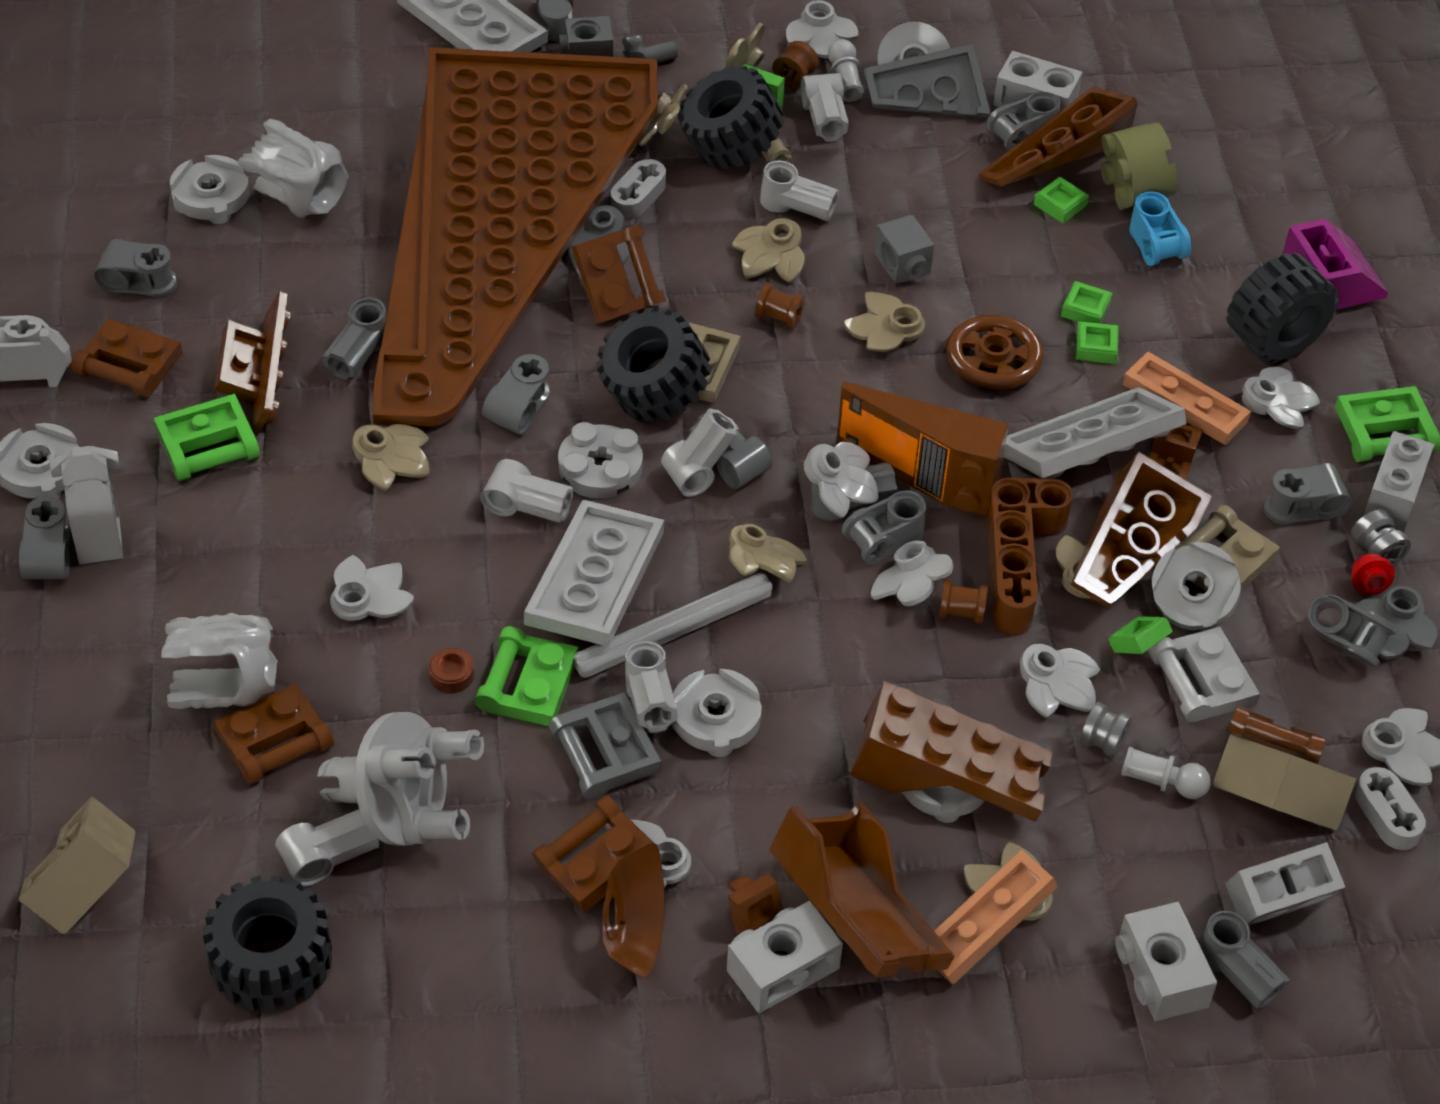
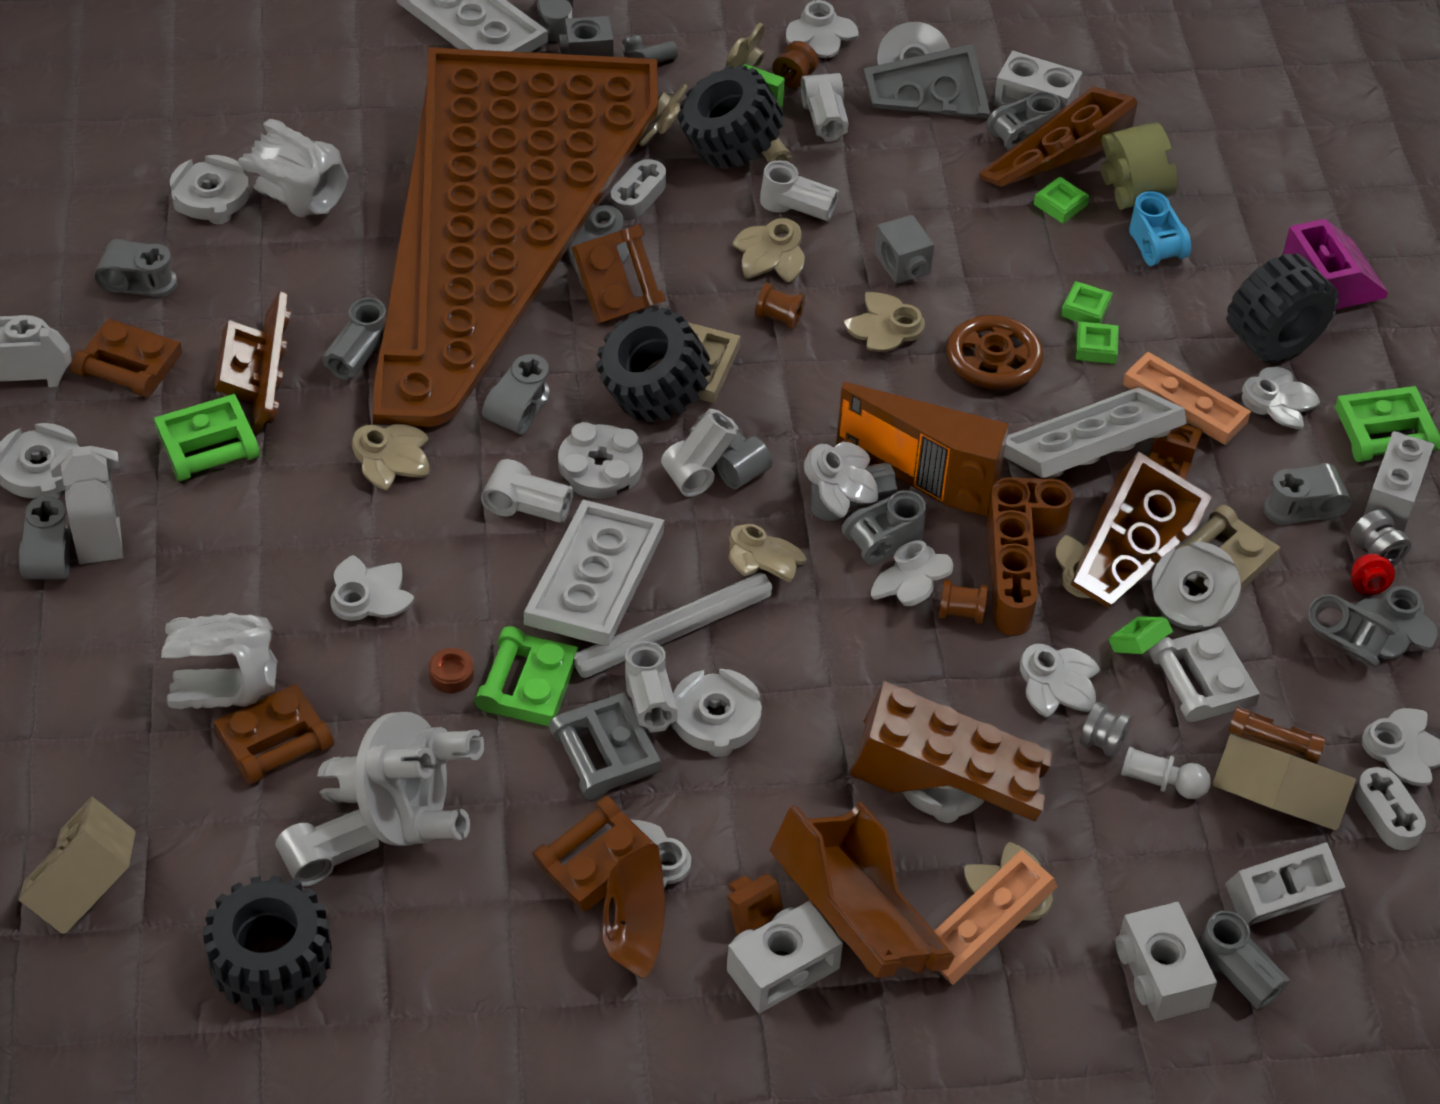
light grey pin [828,39,864,102] -> none

